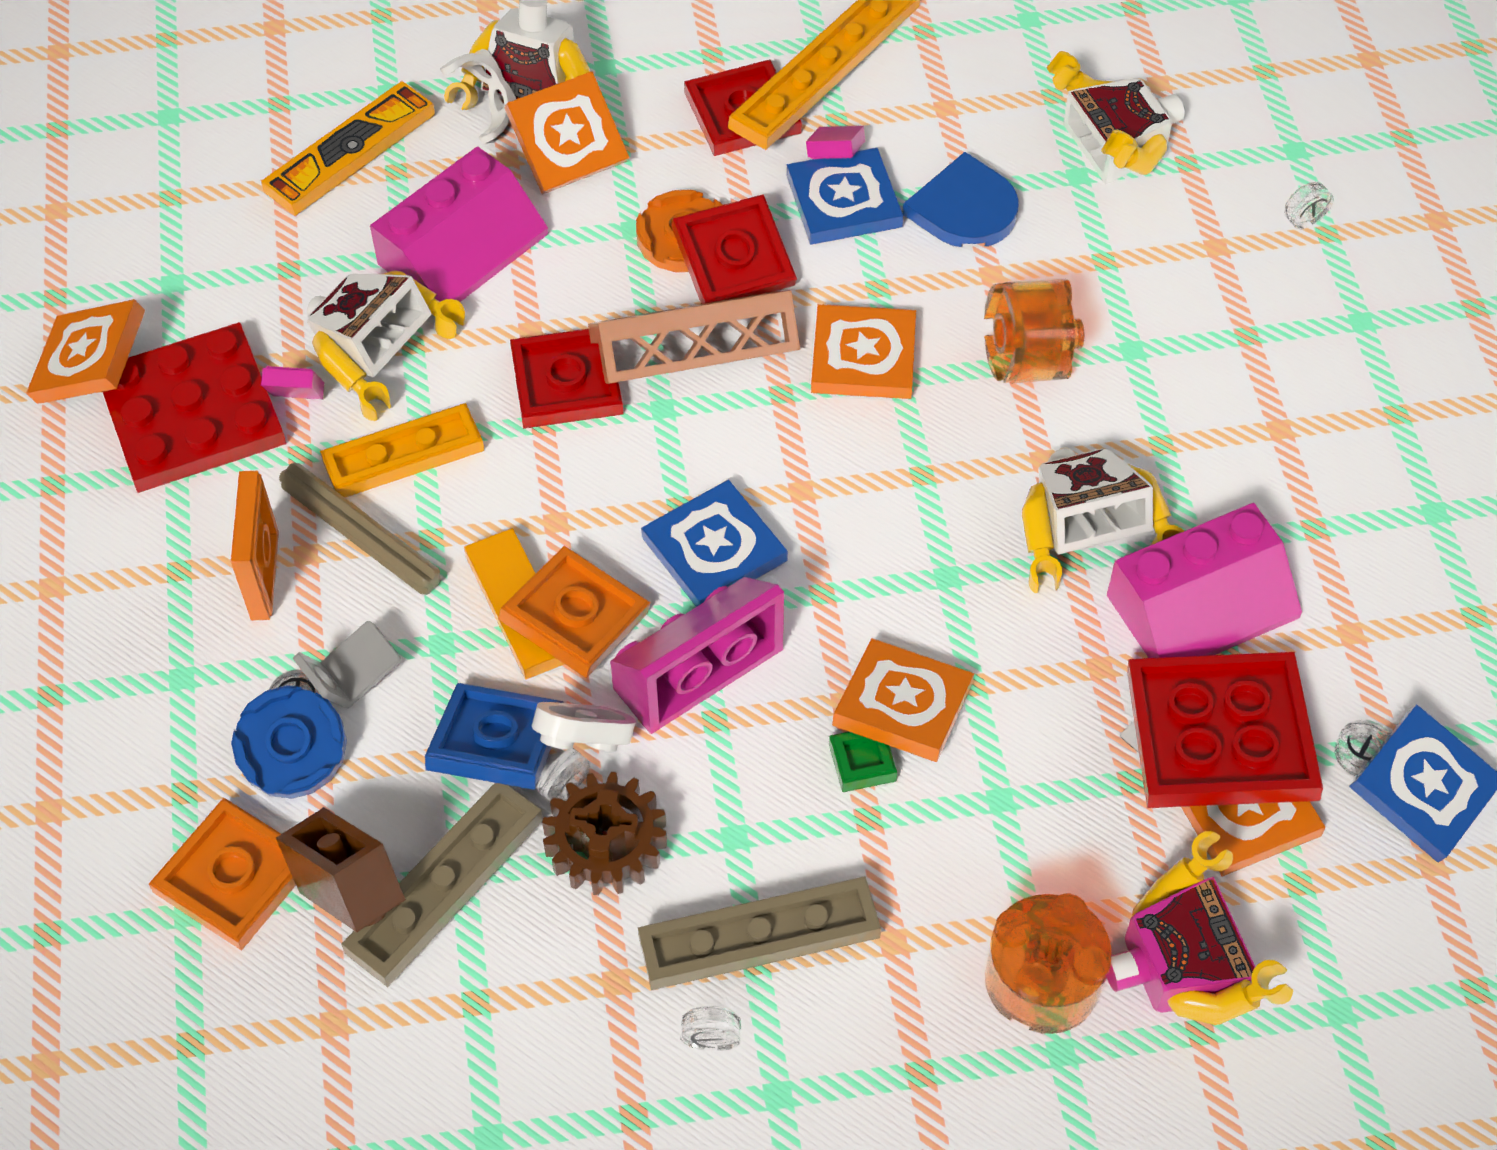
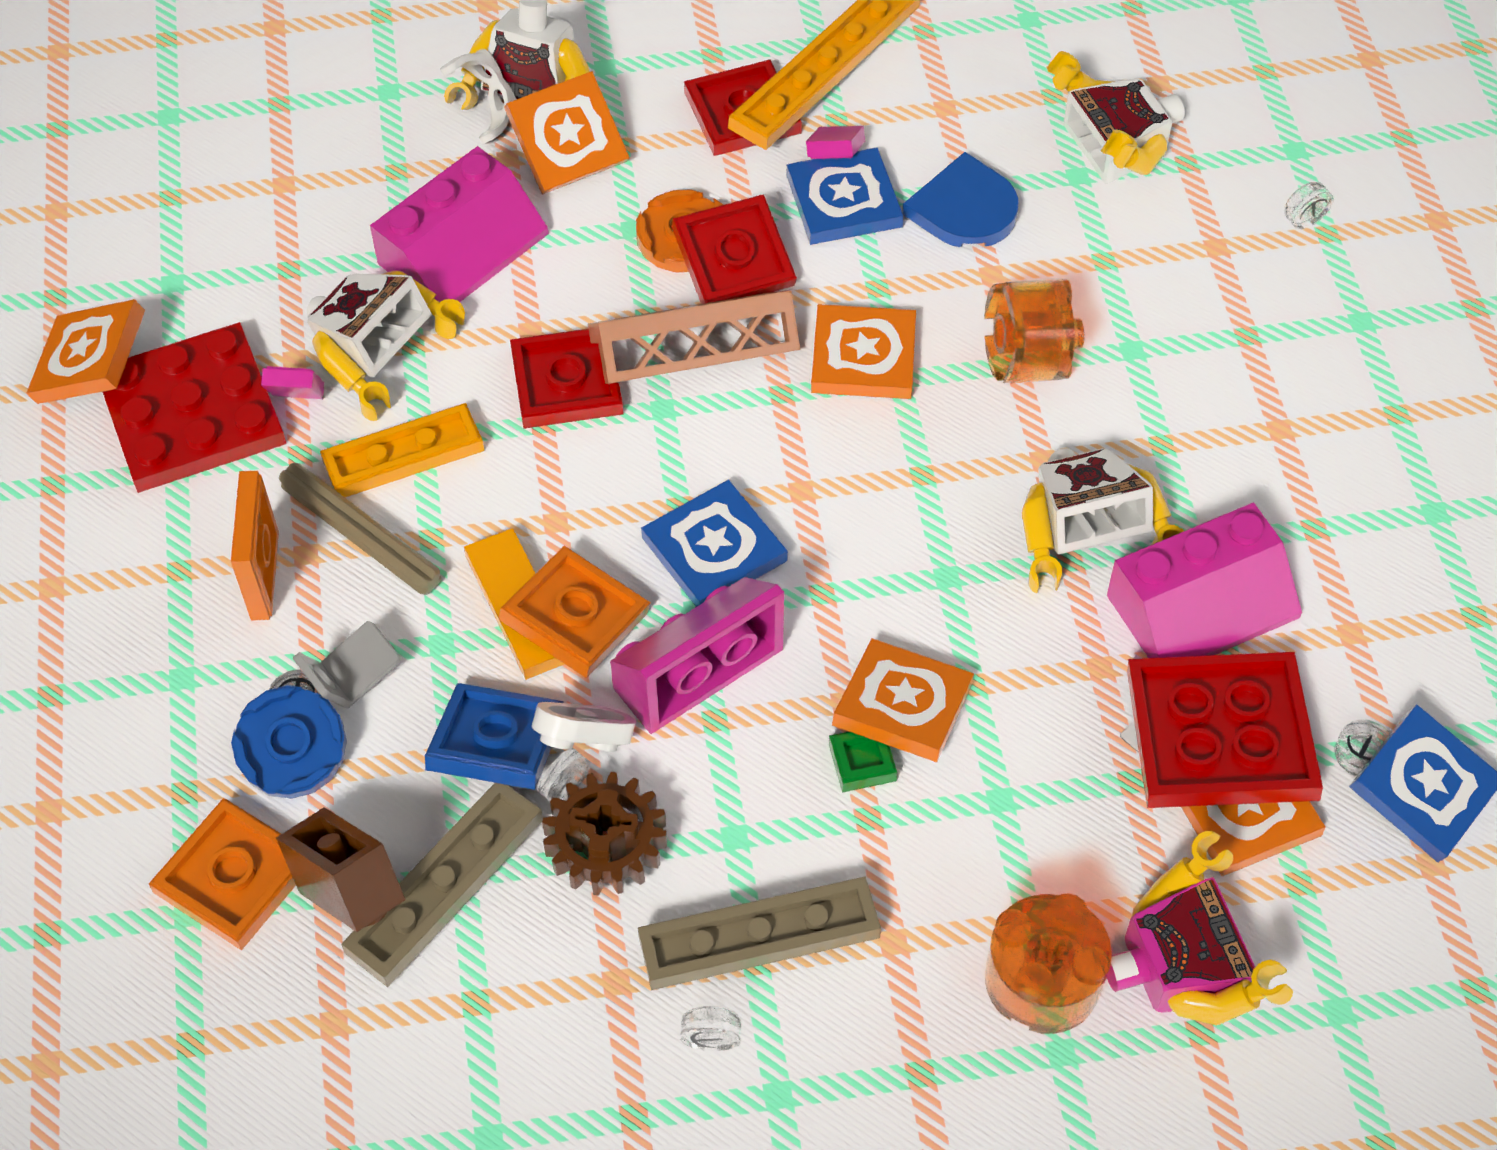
tile [261,81,435,216] -> none

